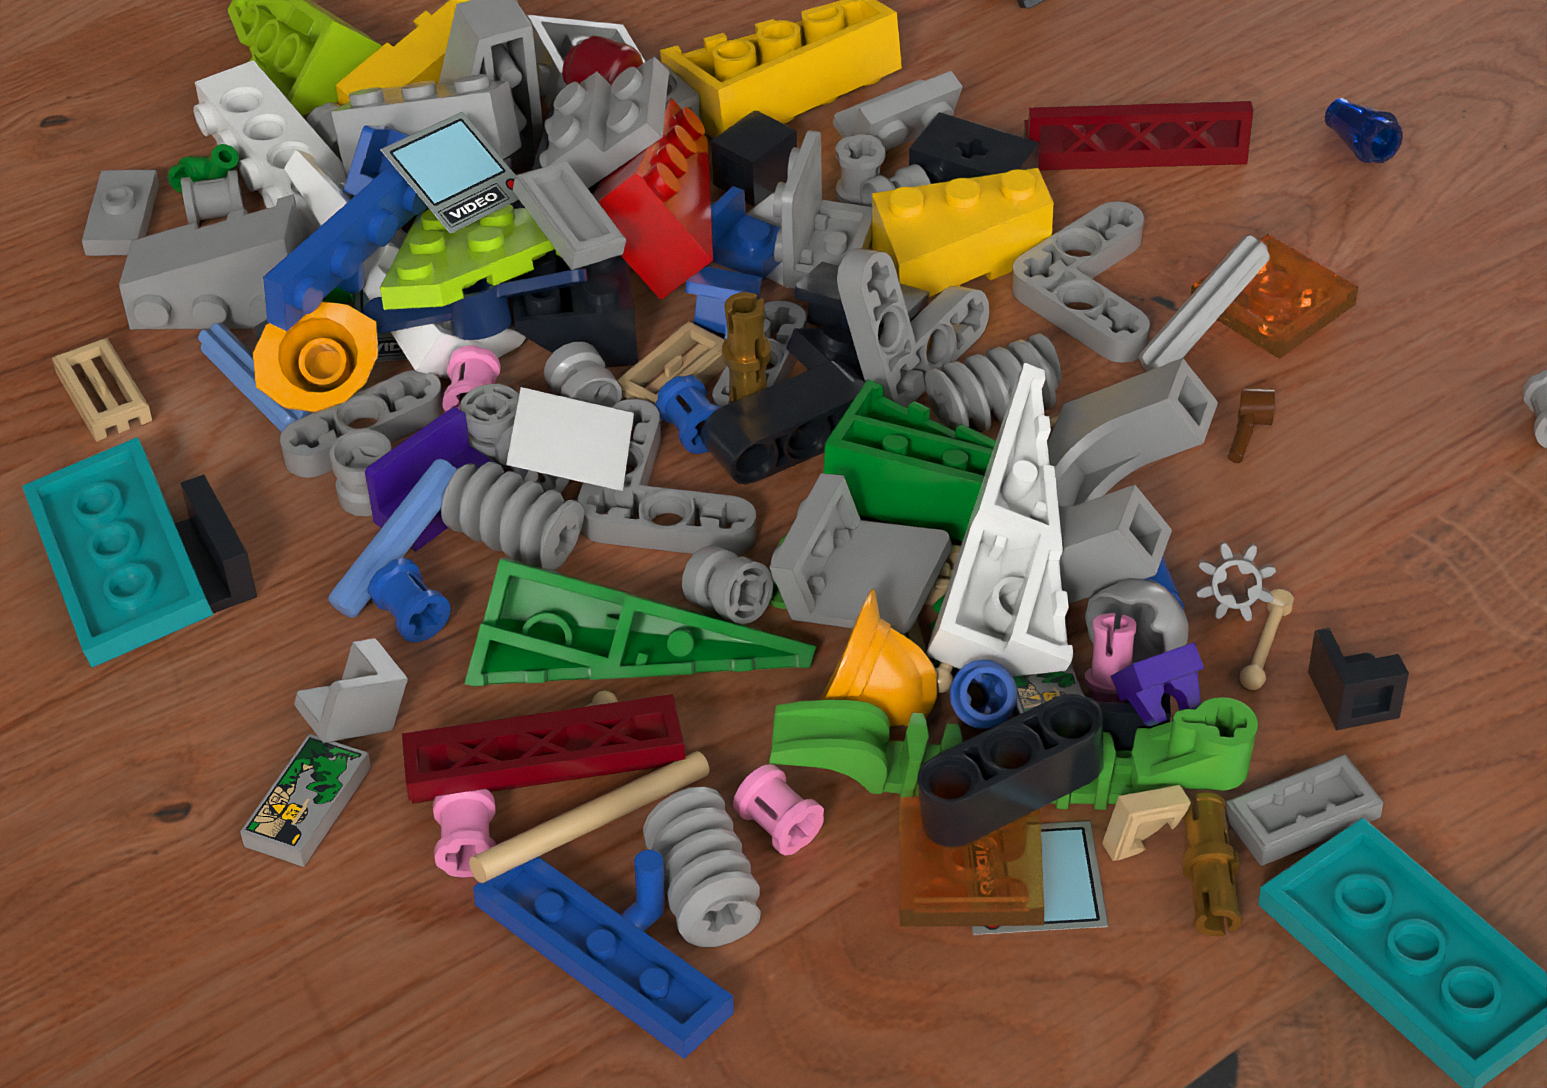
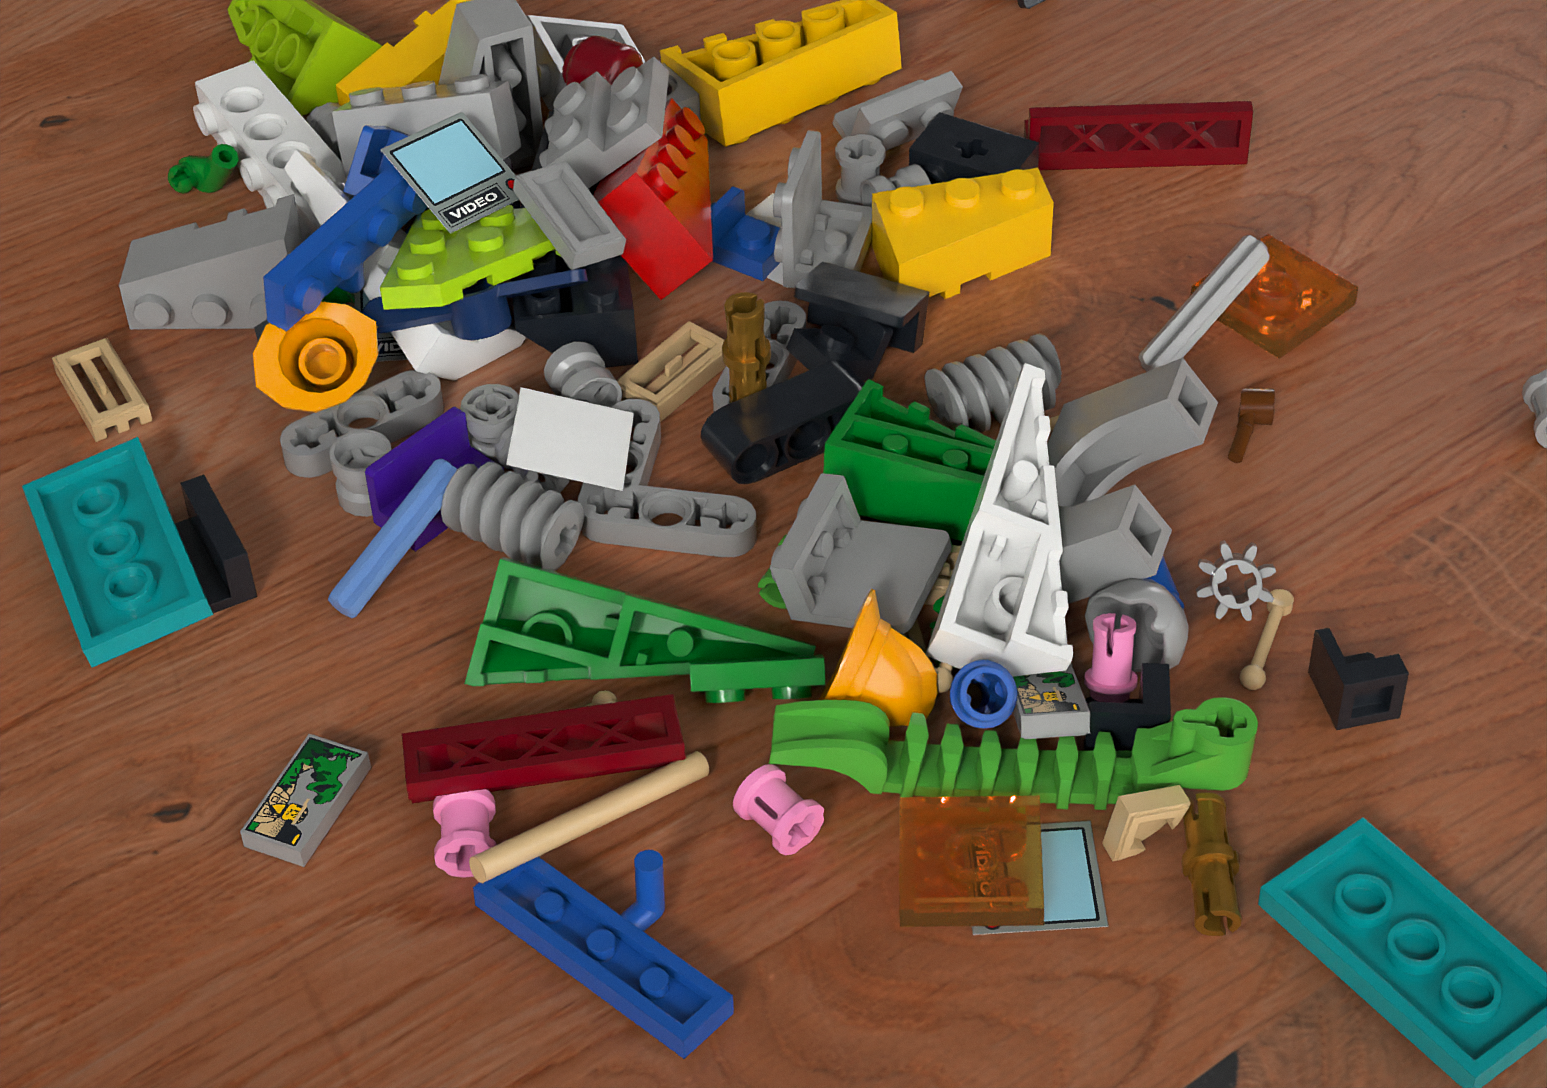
light grey plate [82,170,159,256] -> none
light grey bush [181,170,244,226] -> none
medium blue axle [198,323,310,432] -> none
light grey panel [294,638,408,743] -> none
blue bush [368,558,451,643] -> none
bright pink bush [443,345,501,412] -> none
light grey piece [643,787,761,947] -> none
blue bush [655,375,721,454] -> none
light grey wheel [682,545,773,625] -> none
blue panel [685,267,762,340] -> none
black panel [711,111,797,206] -> none
light grey beam [837,248,989,407] -> none
black beam [918,694,1104,847] -> none
light grey beam [1012,201,1150,363] -> none
dark purple tile [1111,642,1204,726] -> none
light grey plate [1225,754,1384,866] -> none
clear blue cone [1325,98,1403,163] -> none
none -> green plate [690,654,826,703]

